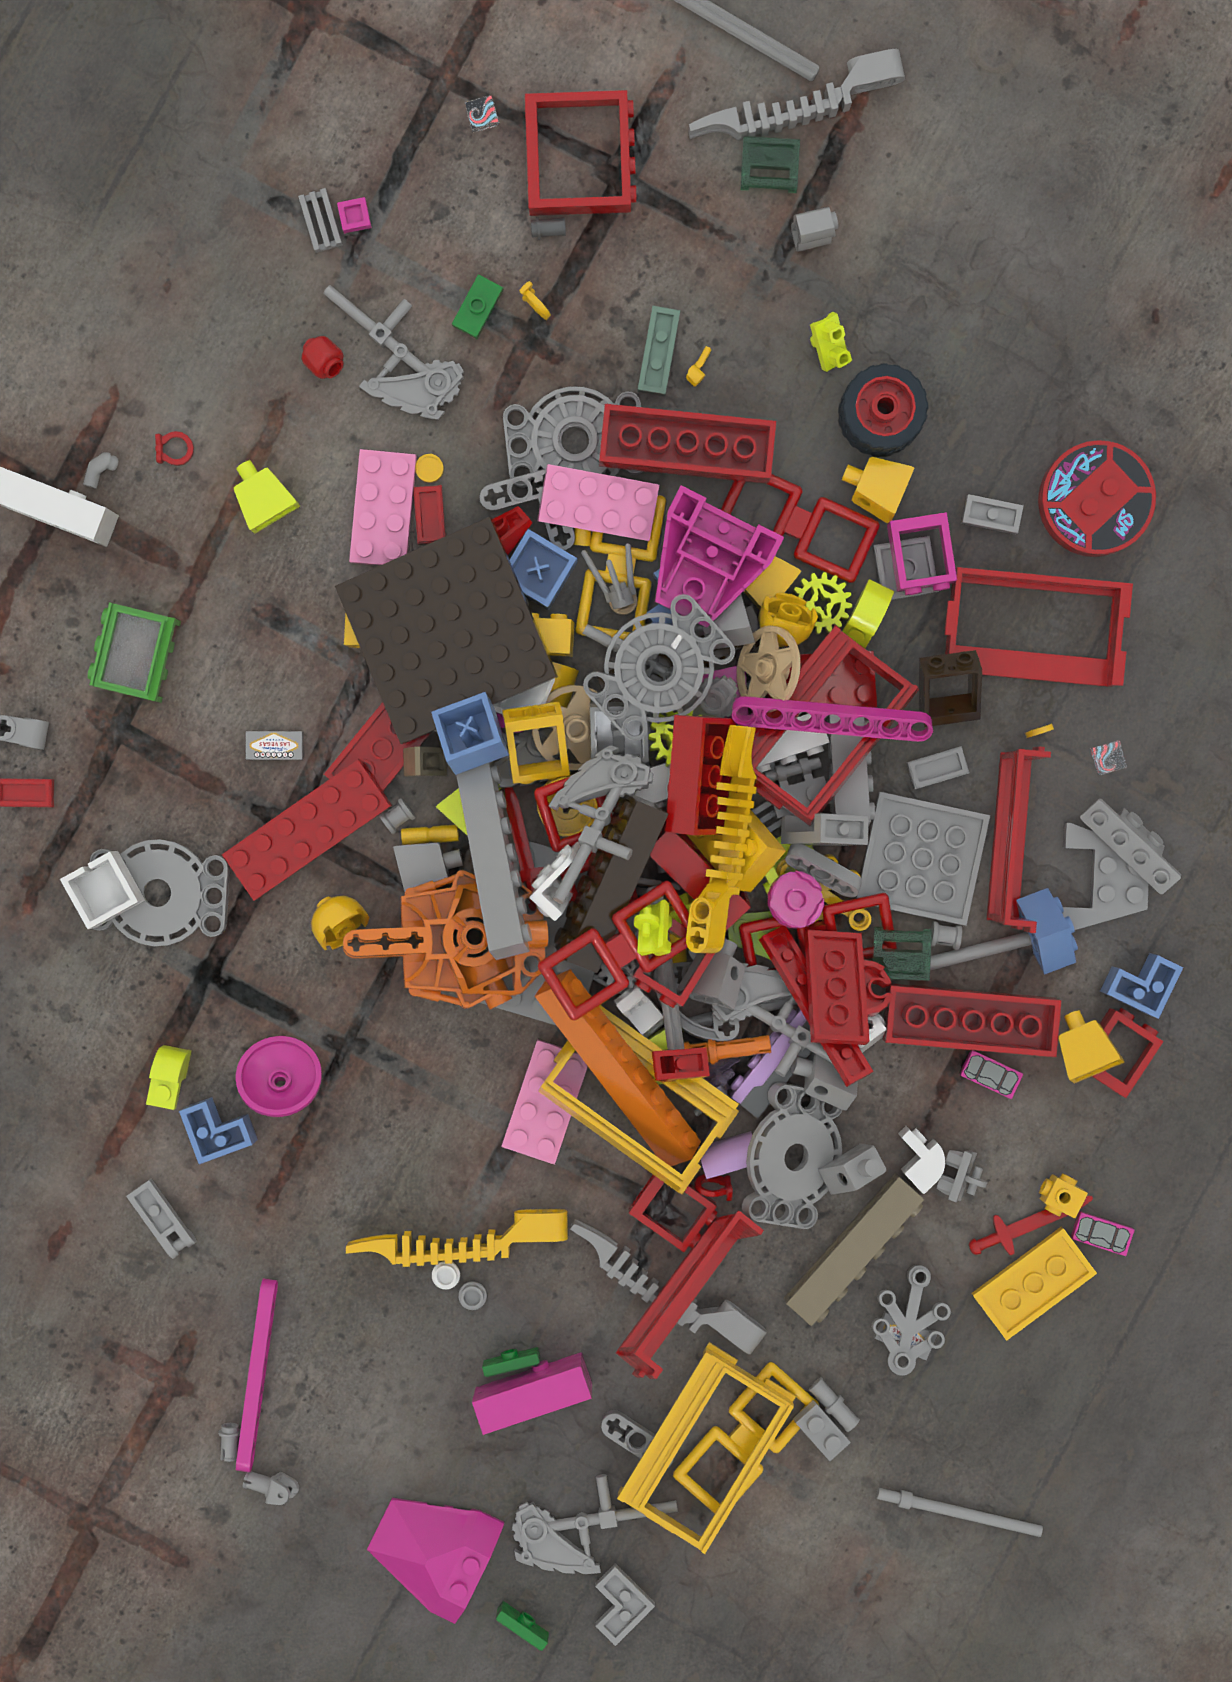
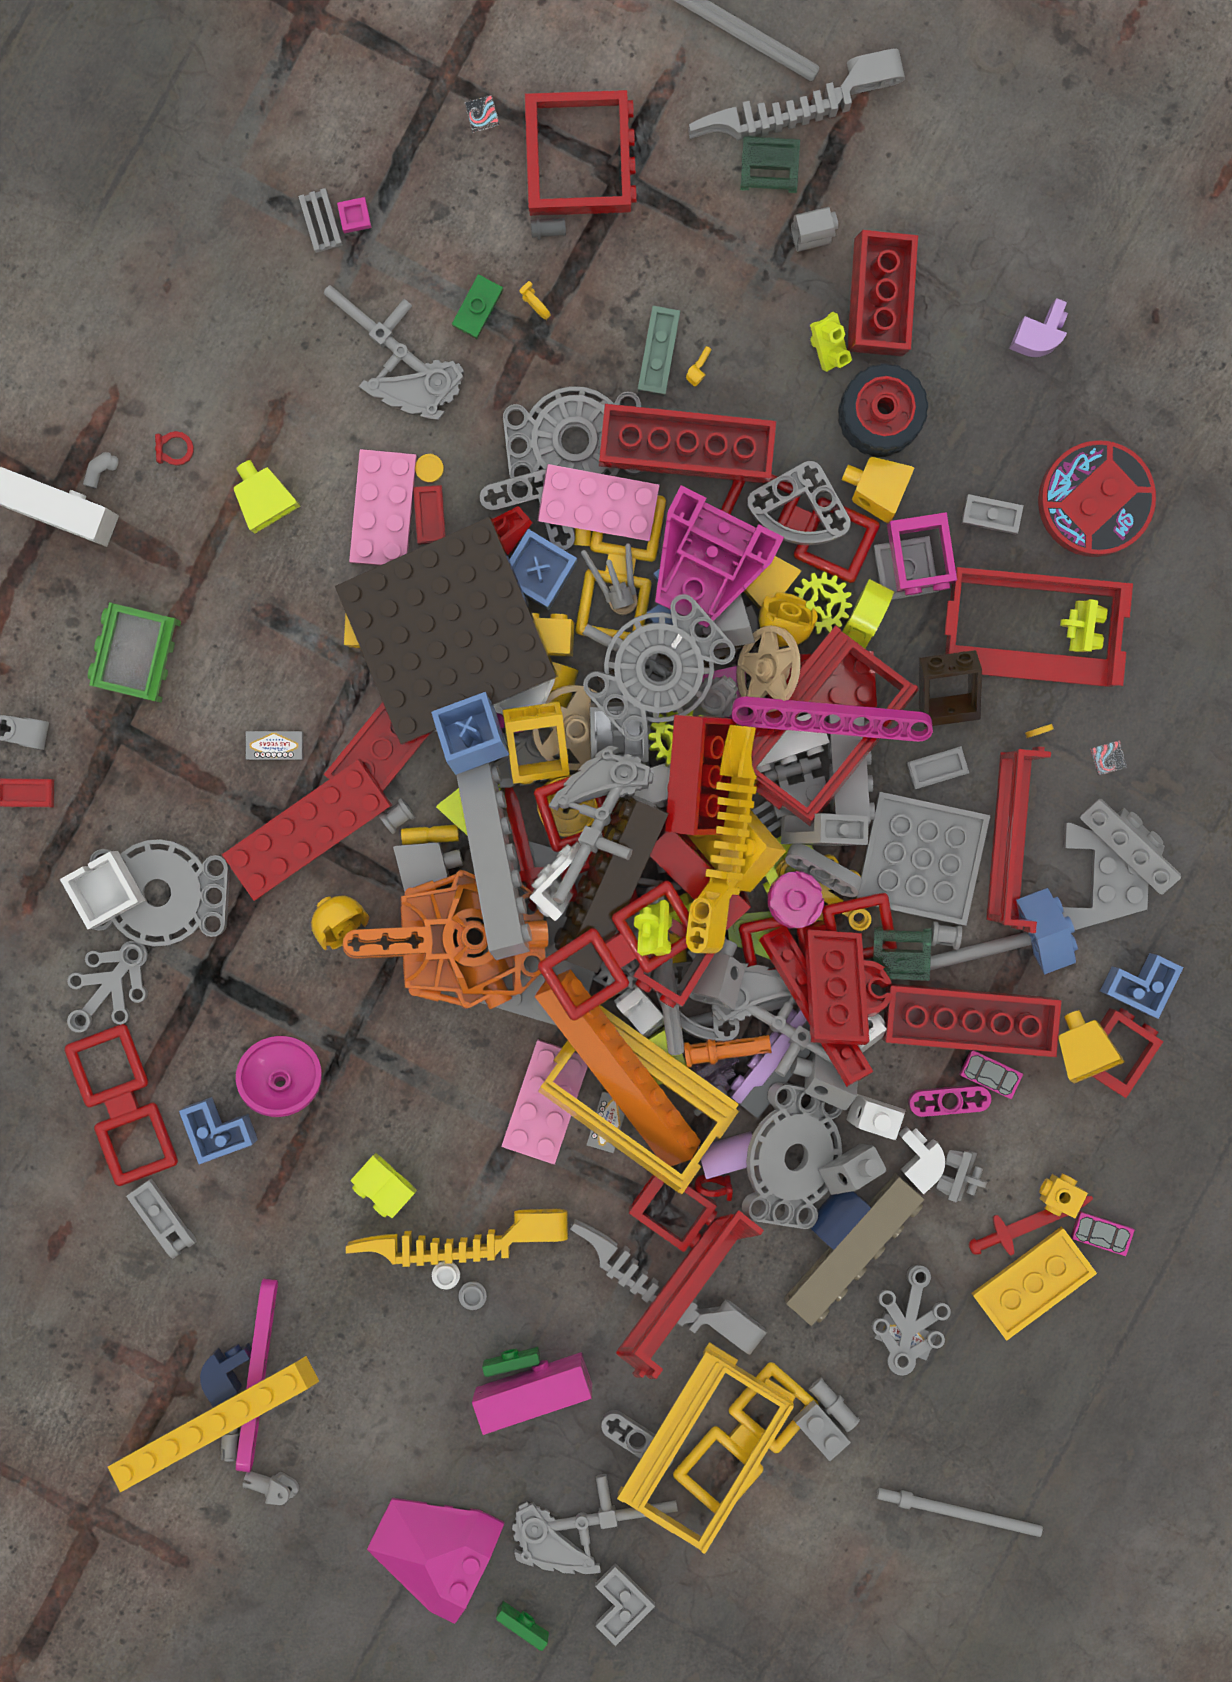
neon yellow brick [146,1045,191,1110] -> none
red head [301,336,344,379] -> none
dark tan slope [403,747,447,777] -> none
red slope [652,1047,710,1082] -> none
none -> red bar [64,1024,178,1186]
none -> light grey plant [67,941,148,1032]
none -> yellow brick [108,1356,319,1492]
none -> dark blue brick [200,1343,252,1407]
none -> neon yellow brick [350,1153,417,1218]
none -> tile [587,1090,625,1153]
none -> light grey beam [747,461,851,545]
none -> dark blue brick [811,1191,871,1250]
none -> white torso [846,1094,906,1140]
none -> red brick [847,230,918,356]
none -> dark pink beam [908,1085,991,1117]
none -> lavender brick [1009,298,1068,357]
none -> neon yellow hips [1060,599,1108,652]

